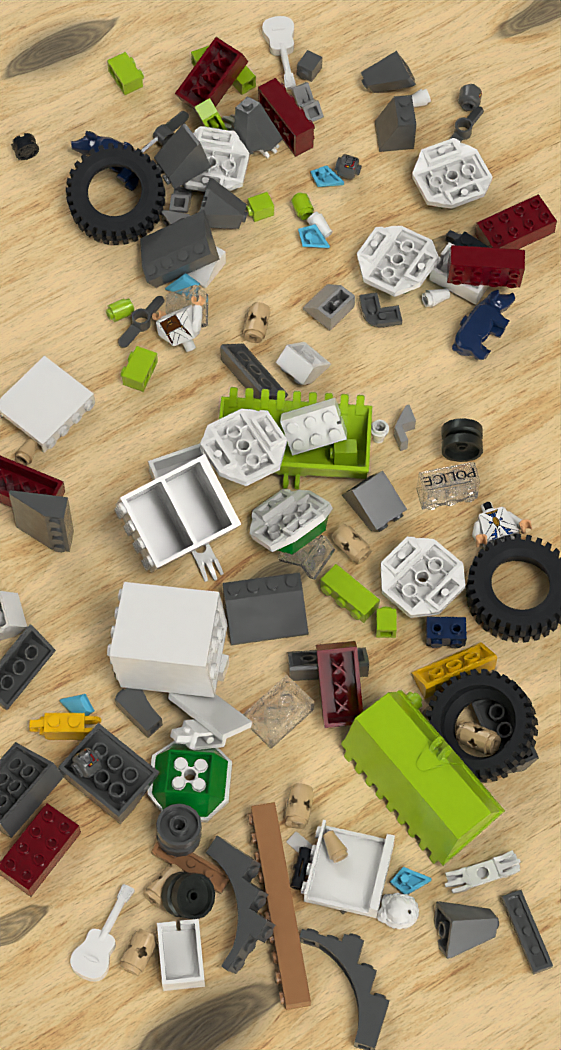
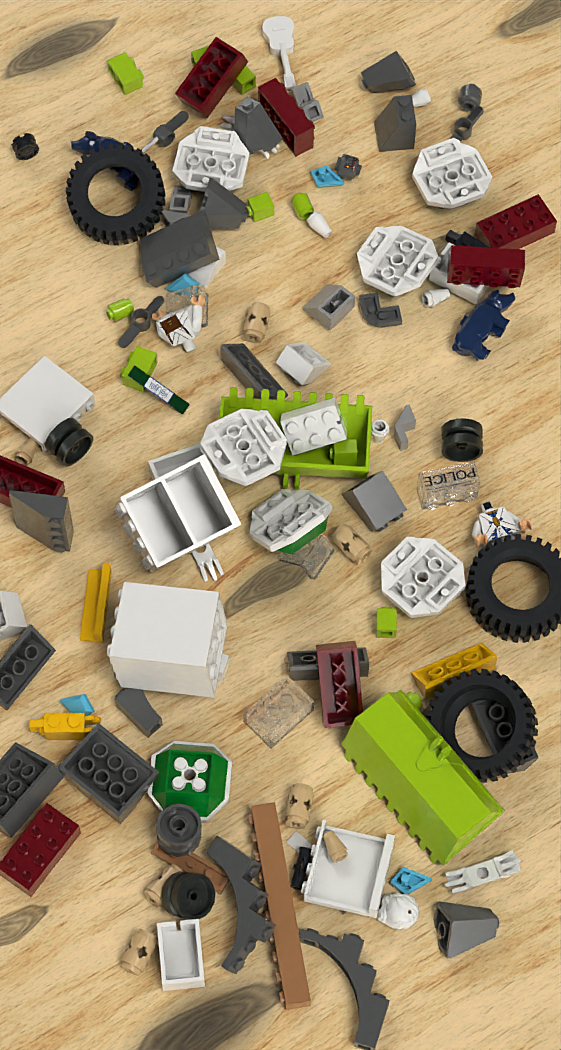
white piece [70,884,135,982] -> none
dark grey head [71,748,103,778] -> none
dark grey slope [154,123,211,189] -> none
white tile [168,693,252,740] -> none
white hinge [170,719,226,750] -> none
lime brick [195,98,227,130] -> none
dark grey slope [223,572,309,645] -> none
dark grey brick [297,50,323,82] -> none
medium azure piece [298,224,330,248] -> none
lime brick [320,564,380,623] -> none
dark blue brick [426,616,467,648] -> none
tan piece [456,721,501,754] -> none
dark grey plate [501,890,553,975] -> none
none -> pearl dark grey wheel [45,418,94,467]
none -> yellow panel [80,563,112,643]
none -> sticker [128,365,190,414]

